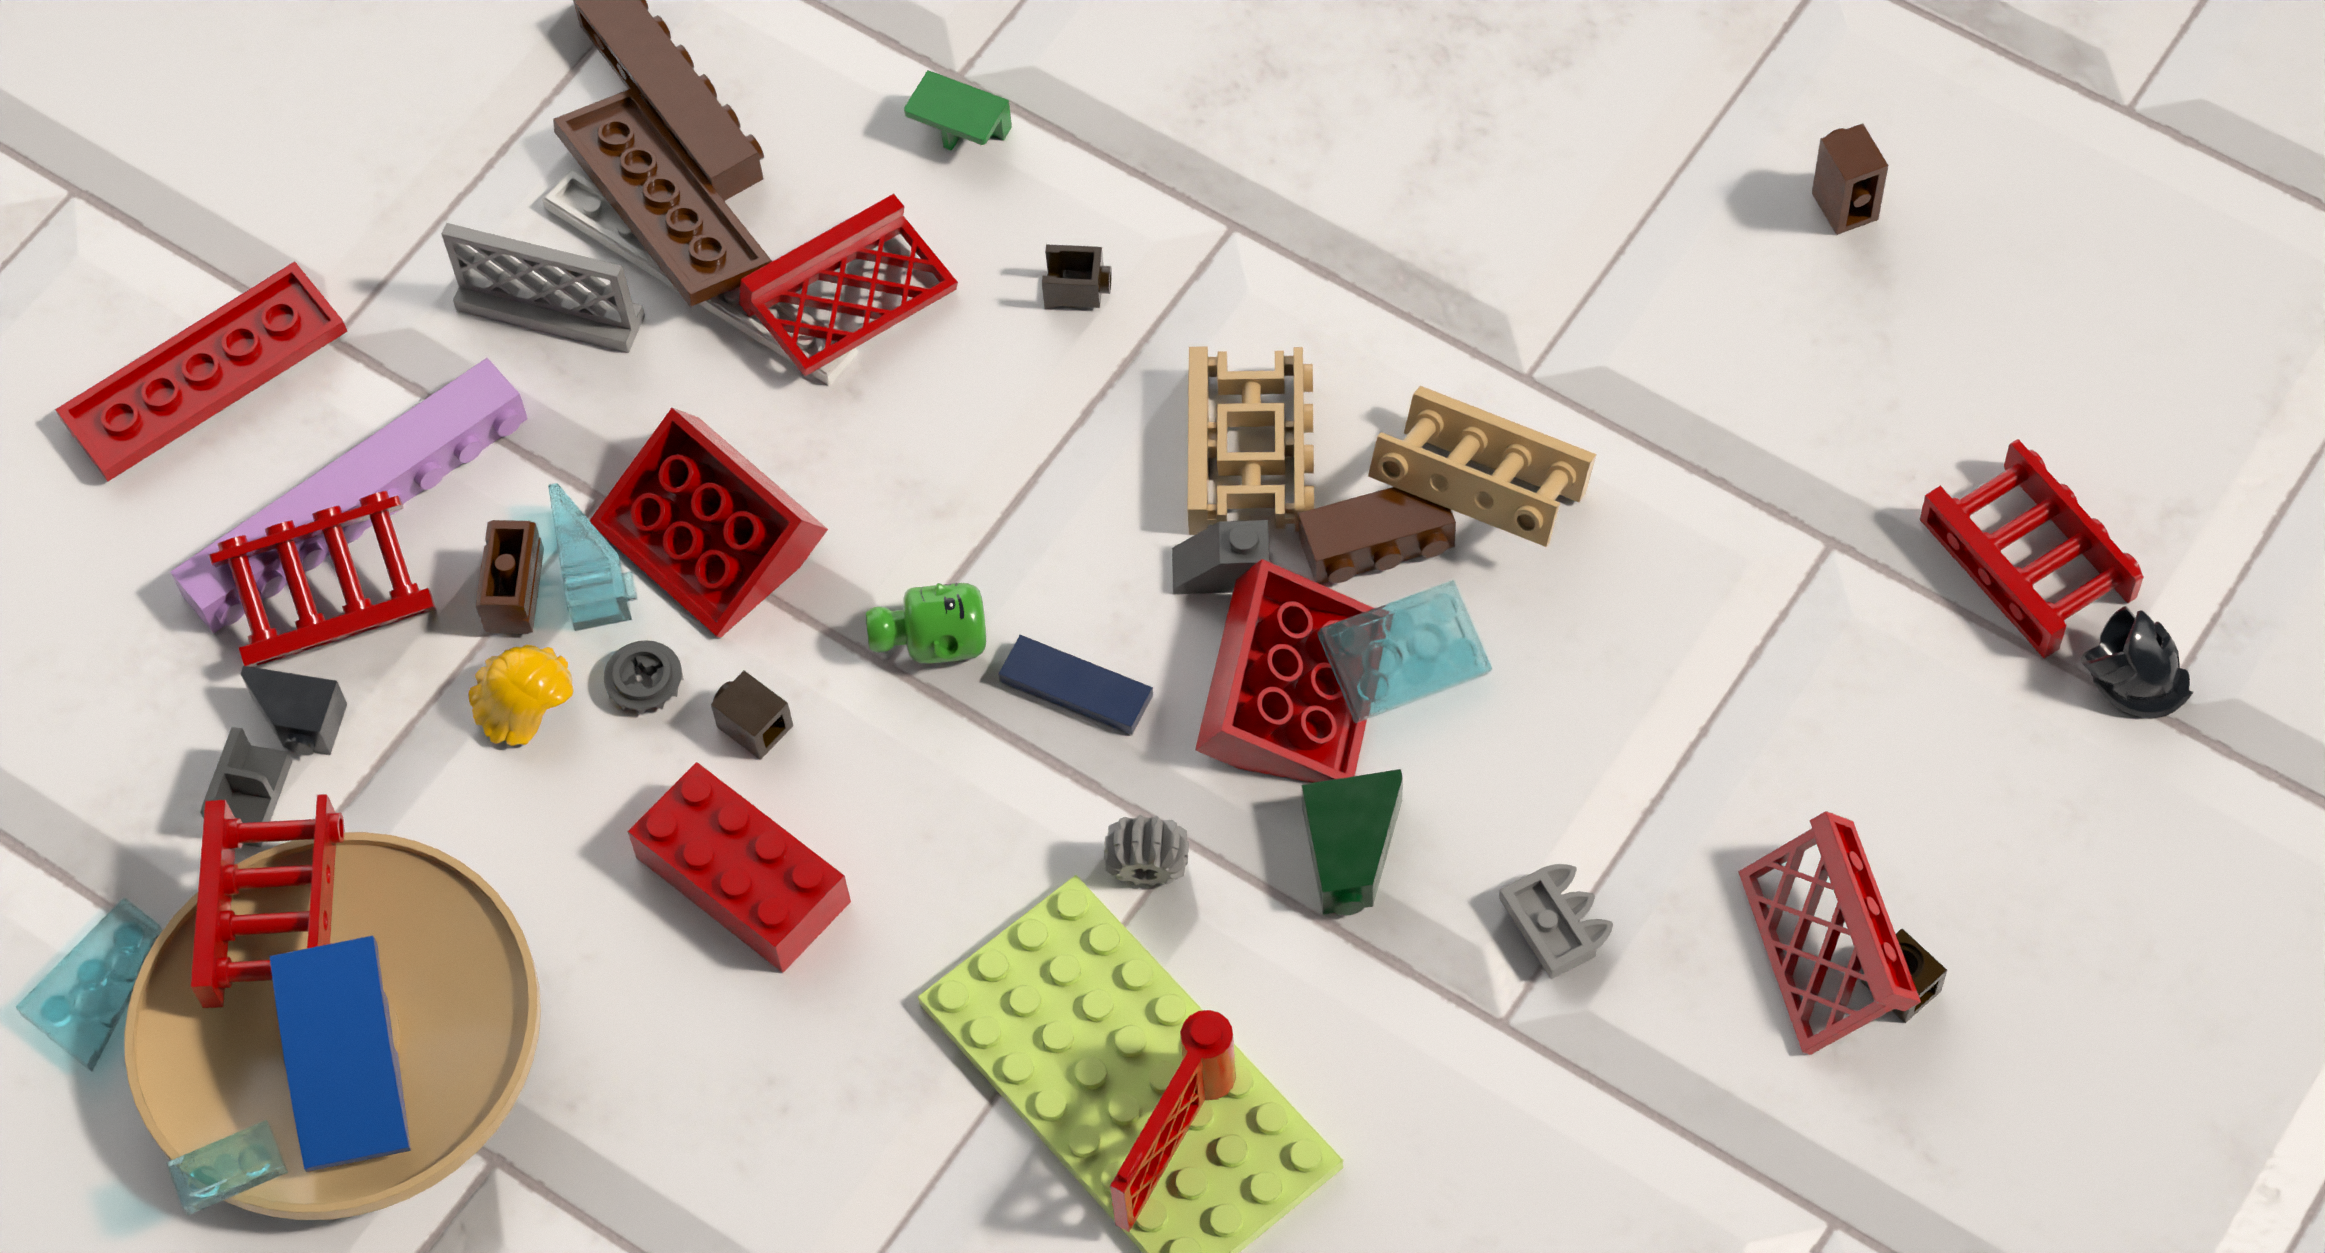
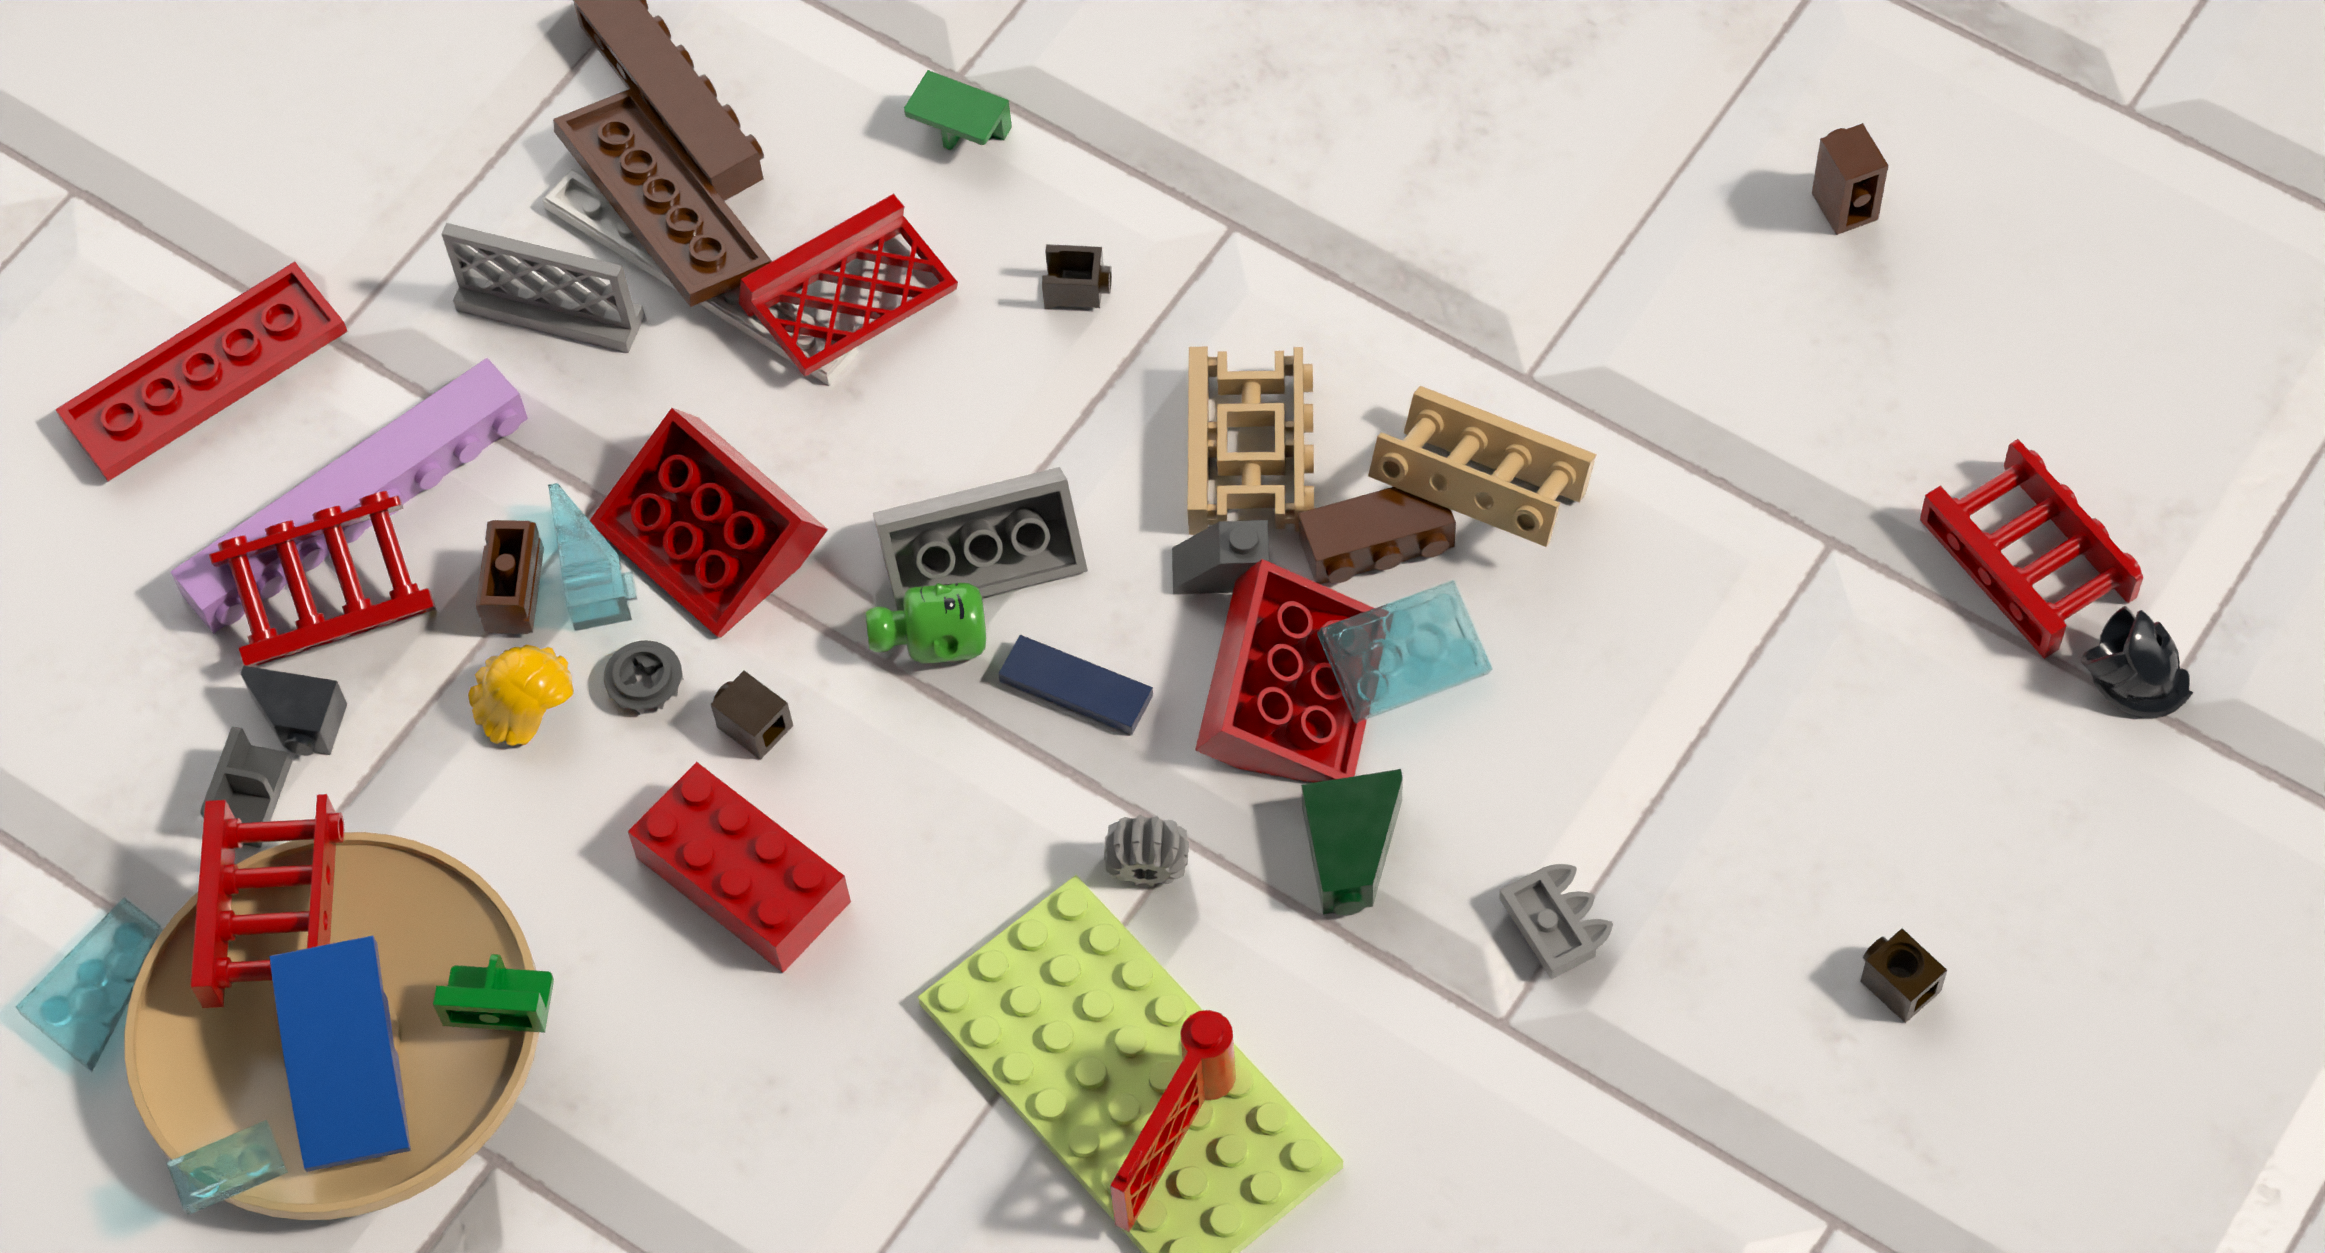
red fence [1738,811,1921,1055] -> none
none -> green panel [433,954,554,1033]
none -> light grey slope [873,467,1088,610]

